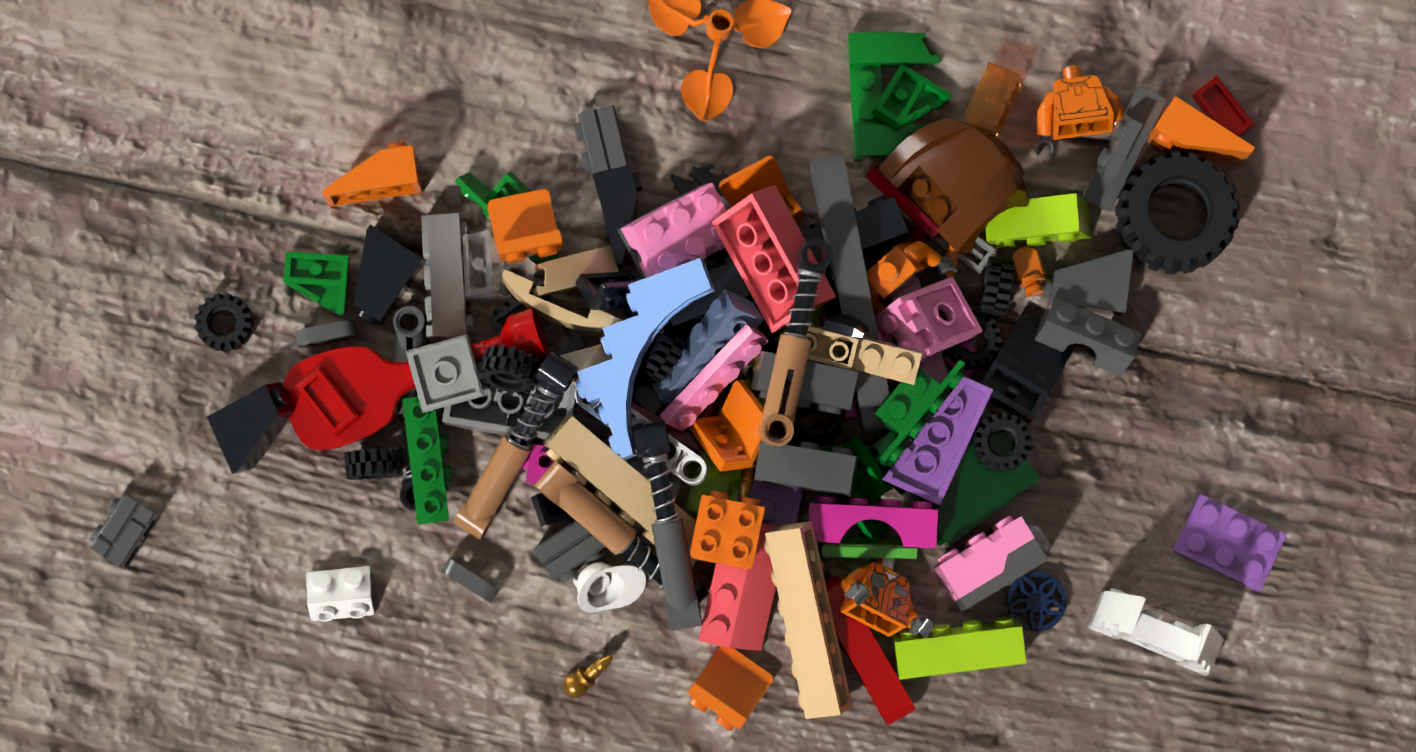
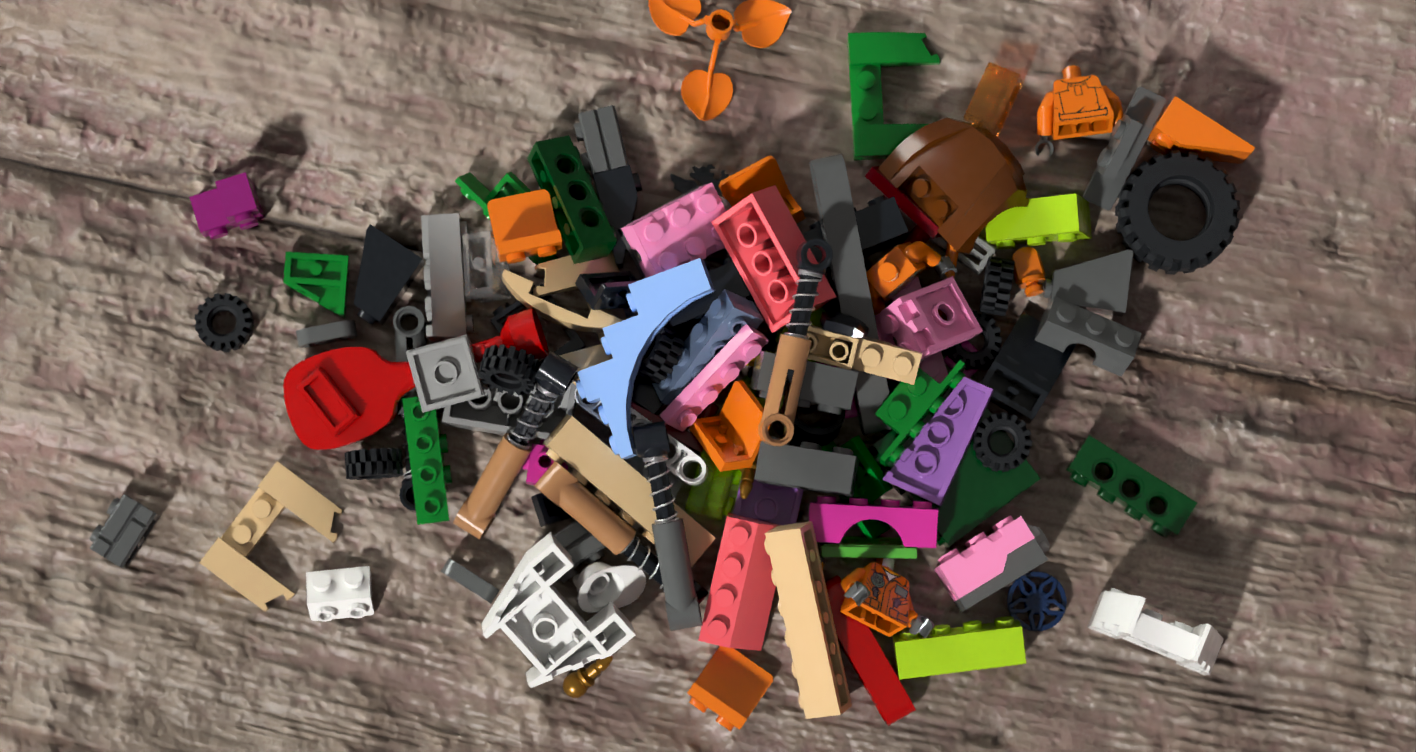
black slope [207,382,294,474] -> none
orange slope [322,142,423,207] -> none
orange bracket [690,490,767,570] -> none
green wing [871,63,952,130] -> none
medium lavender plate [1172,494,1287,592] -> none
red tile [1191,76,1255,137] -> none
none -> magenta brick [189,172,264,239]
none -> tan wedge [199,461,343,612]
none -> white wedge [481,532,636,688]
none -> dark green brick [527,135,617,264]
none -> dark green brick [1066,435,1197,538]

